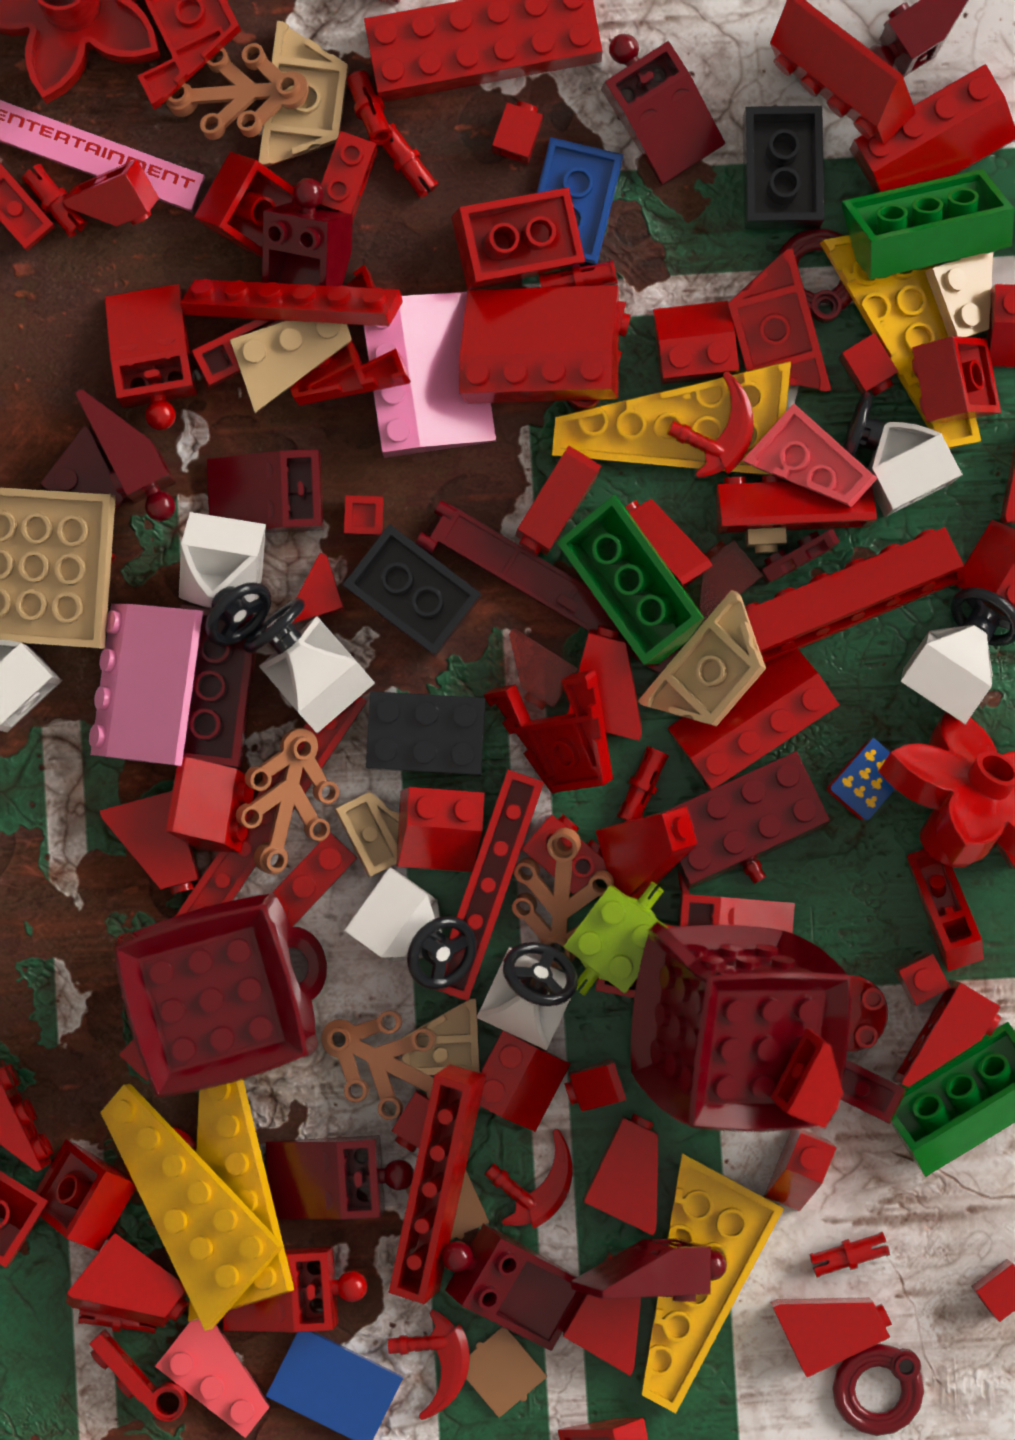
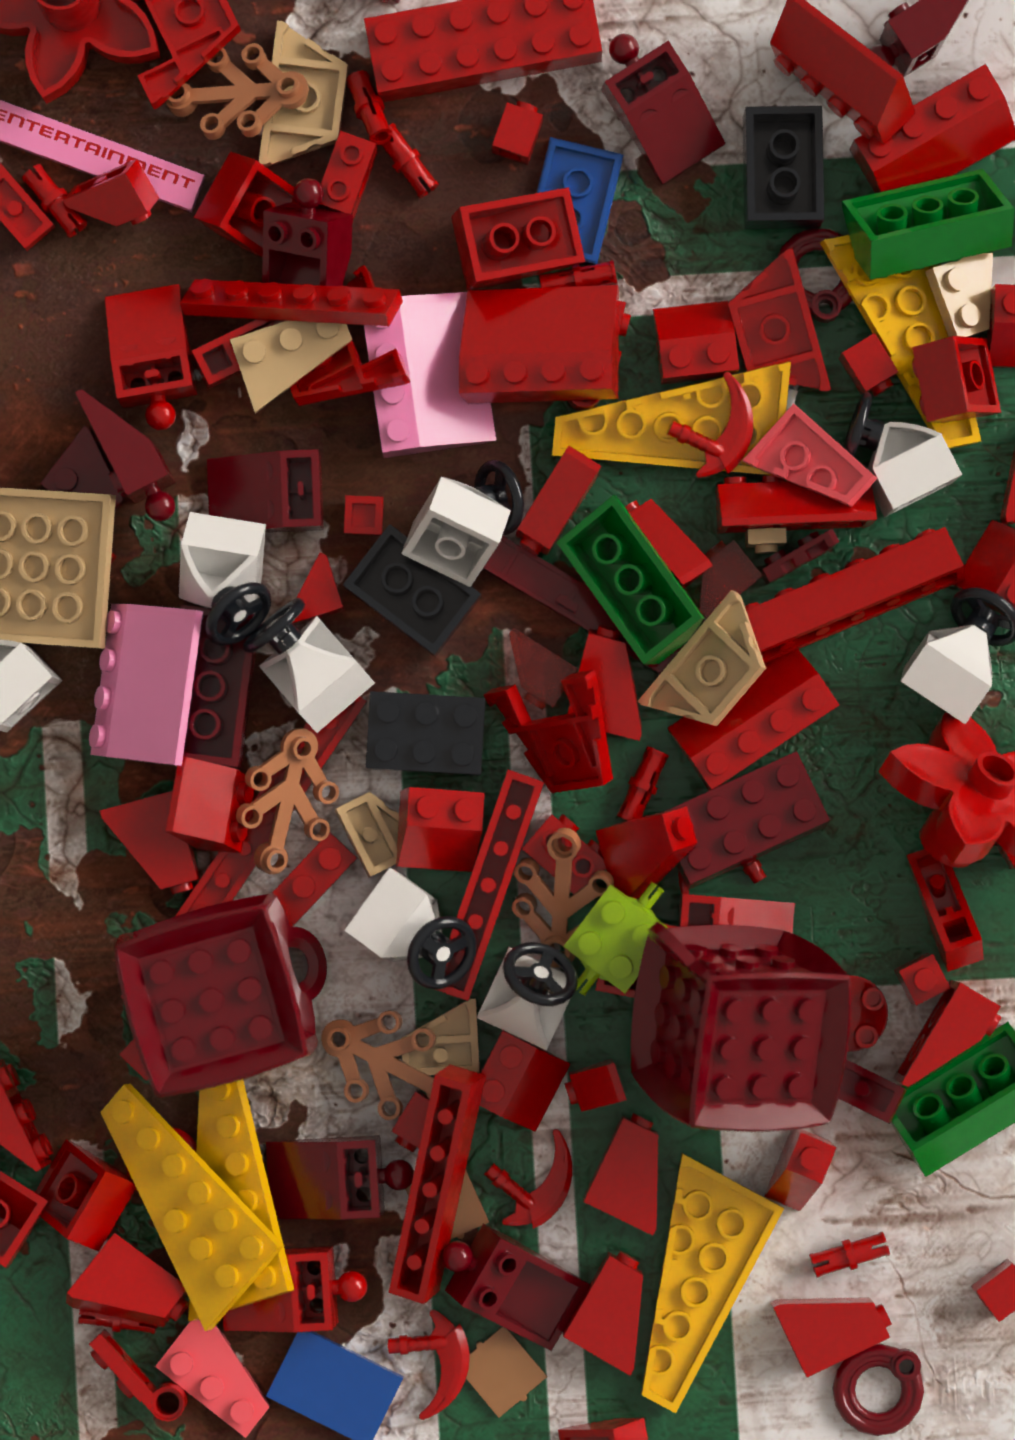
dark red slope [571,1238,727,1302] -> none
red slope [770,1028,843,1128] -> none
blue piece [826,738,895,820] -> none
none -> white piece [401,460,524,587]

